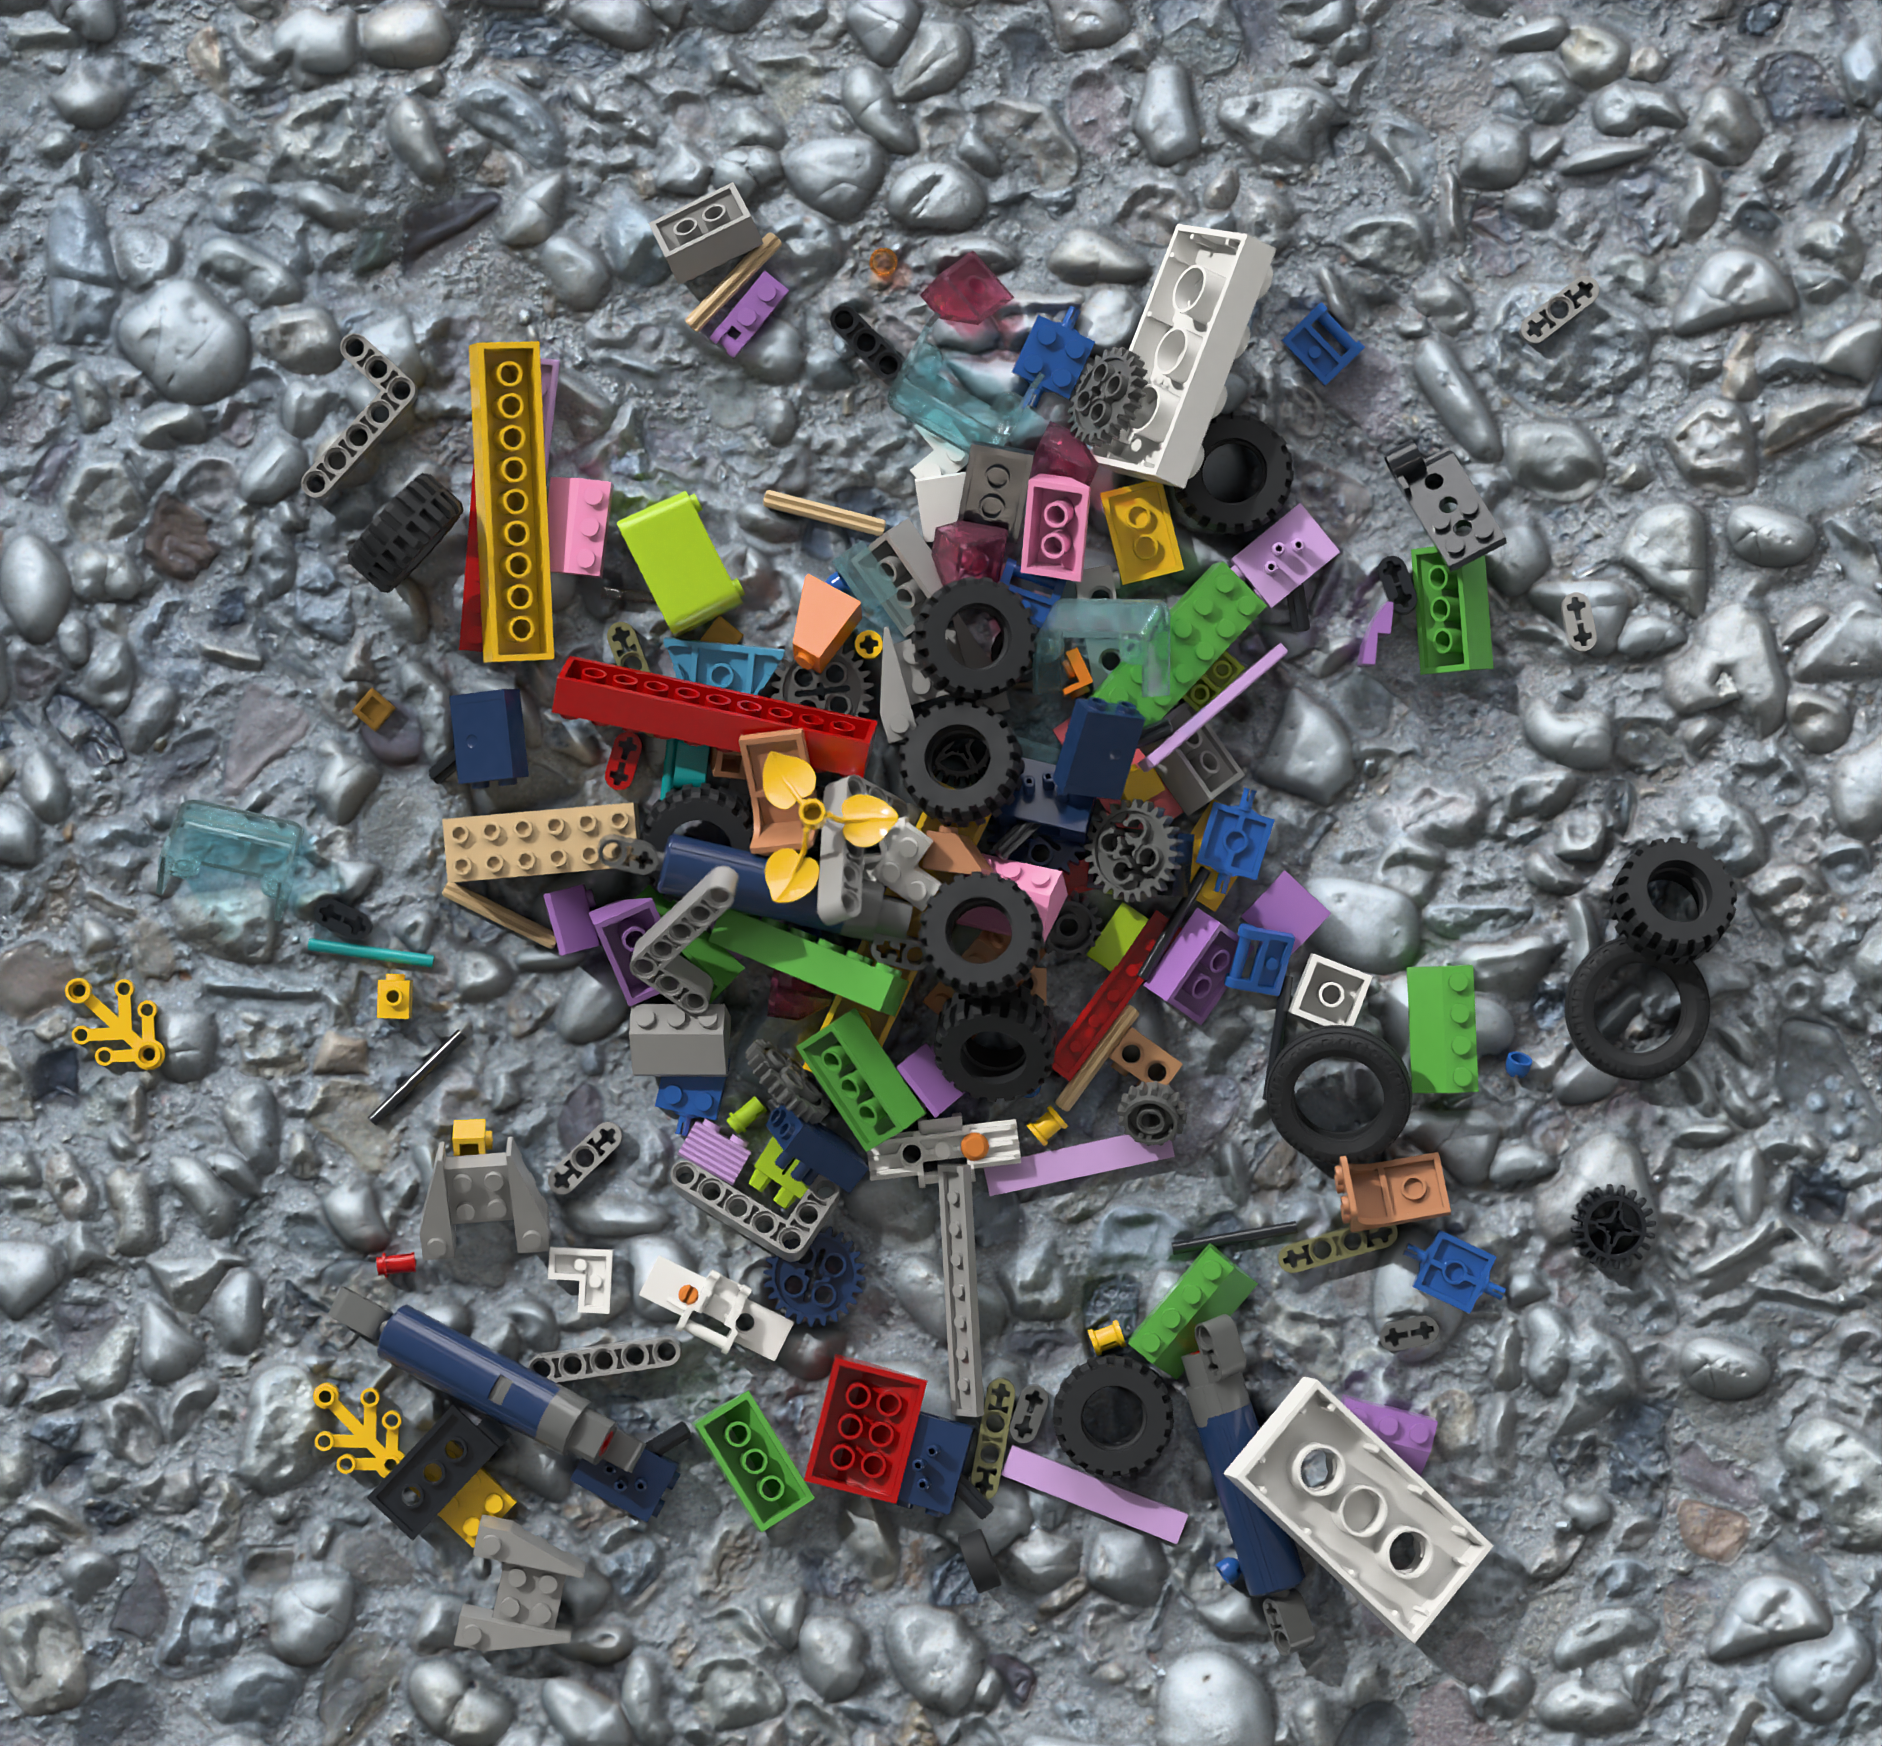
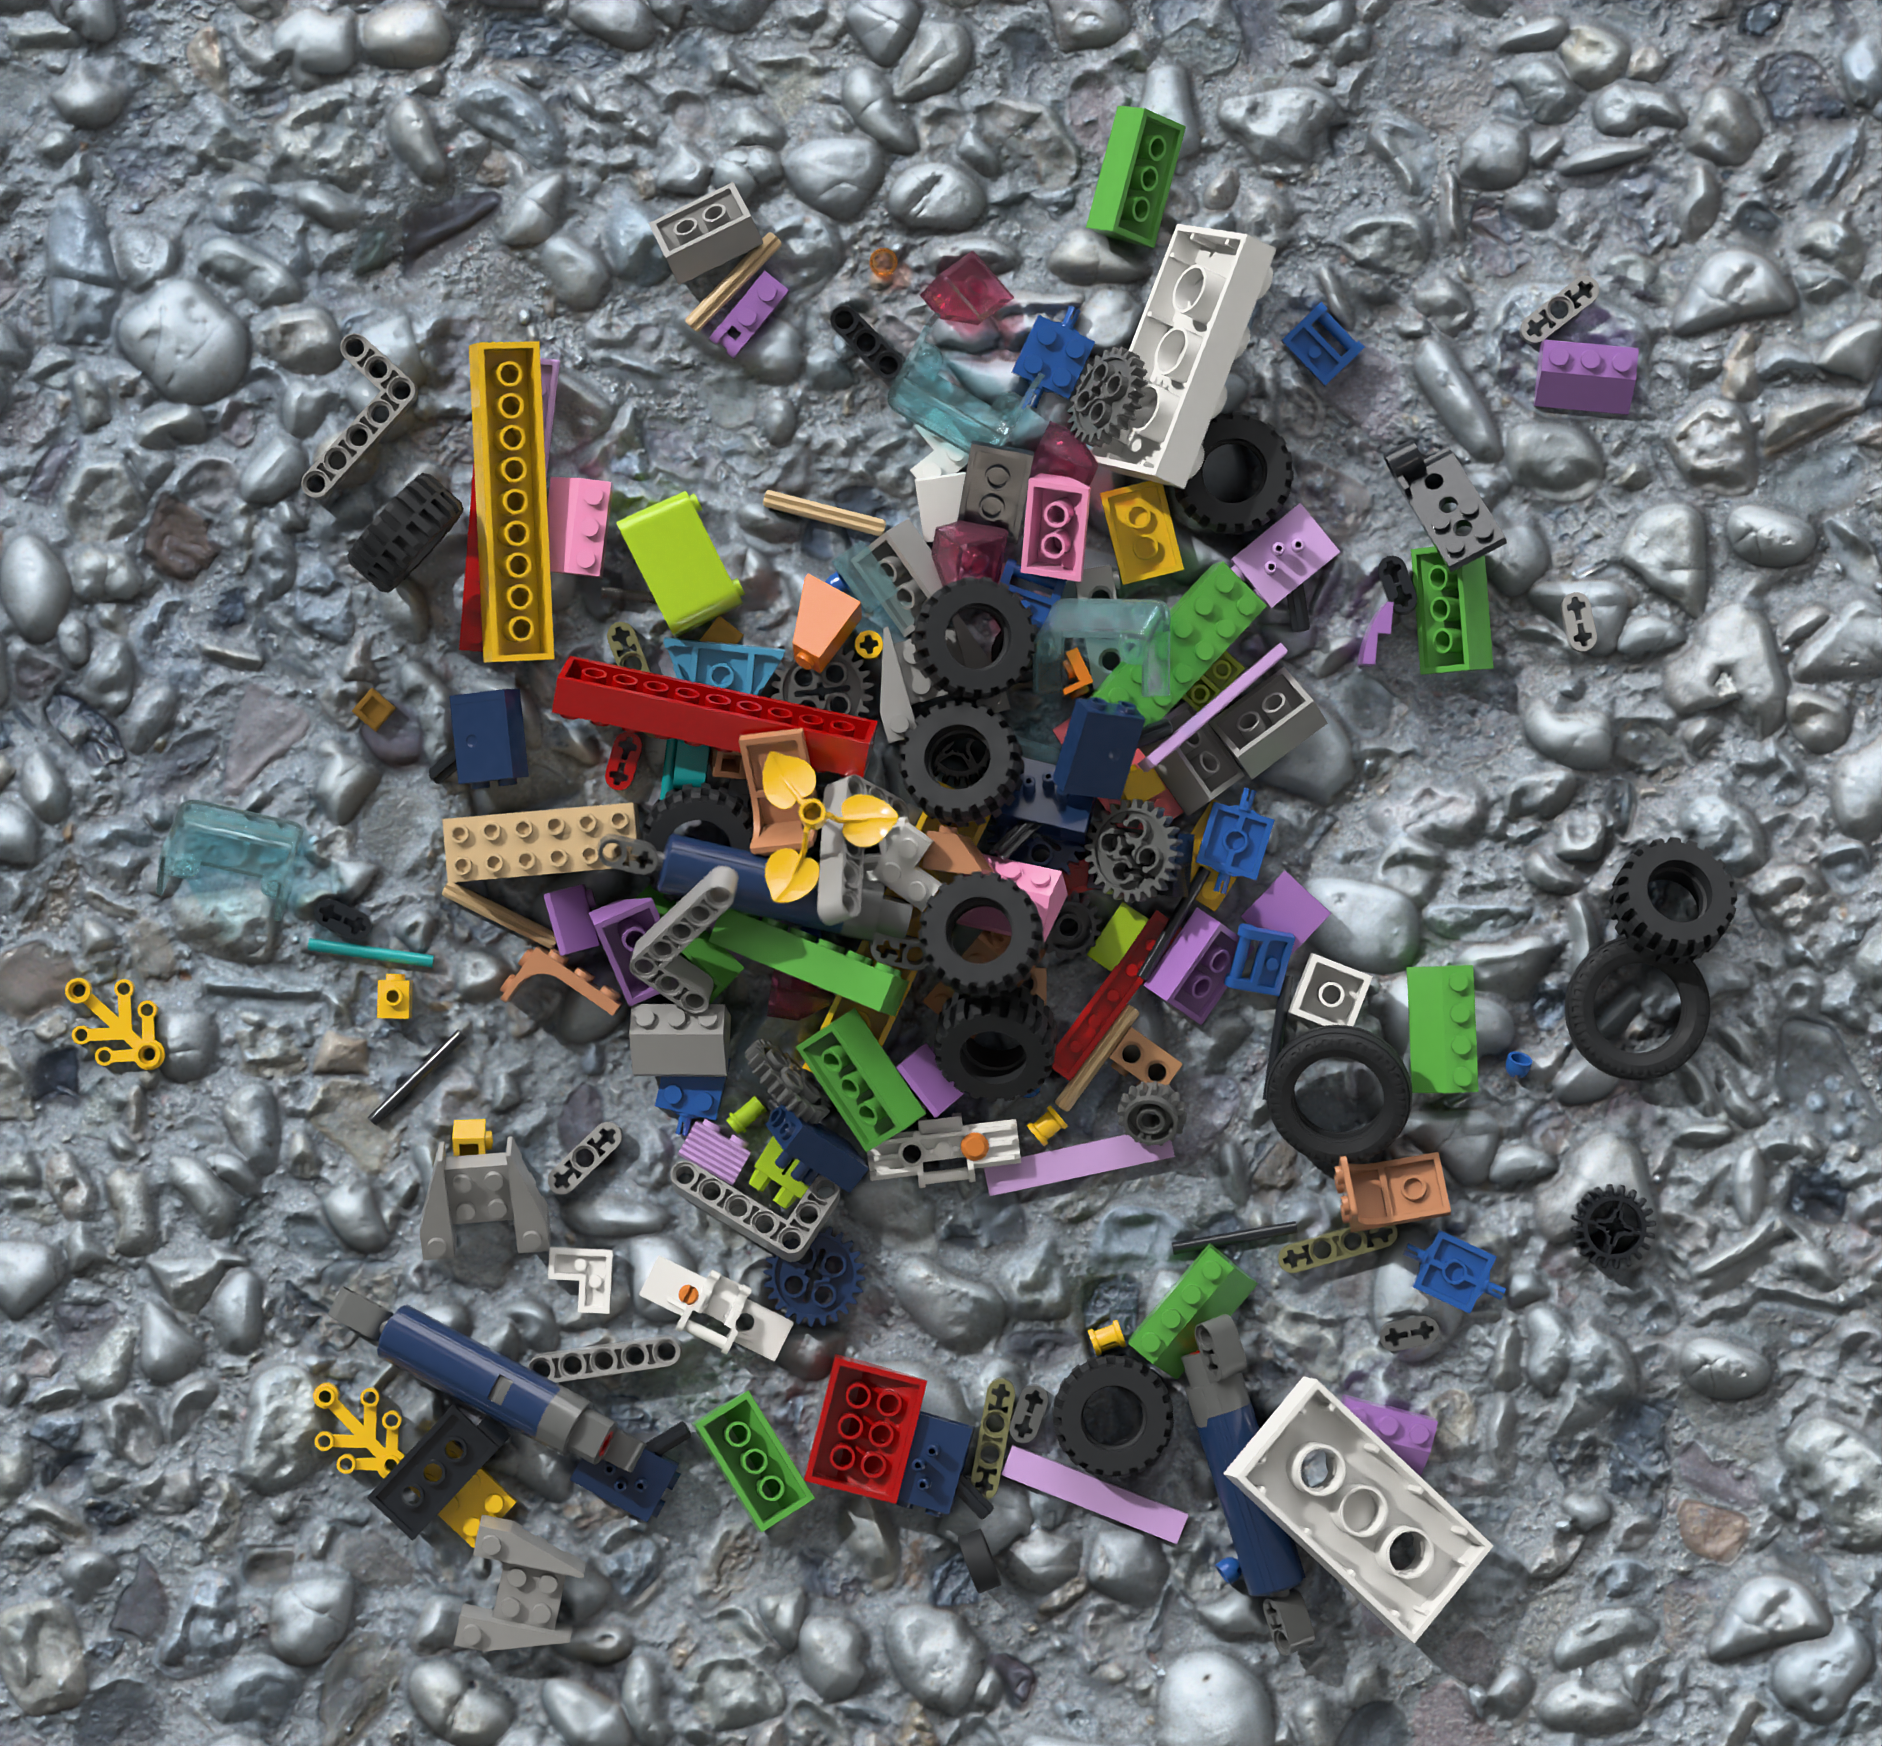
red pin [376,1252,416,1278] -> none
light grey plate [938,1163,984,1417] -> none
none -> nougat bracket [500,946,624,1016]
none -> bright green slope [1086,106,1186,248]
none -> light grey slope [1209,667,1328,779]
none -> medium lavender slope [1534,339,1639,415]

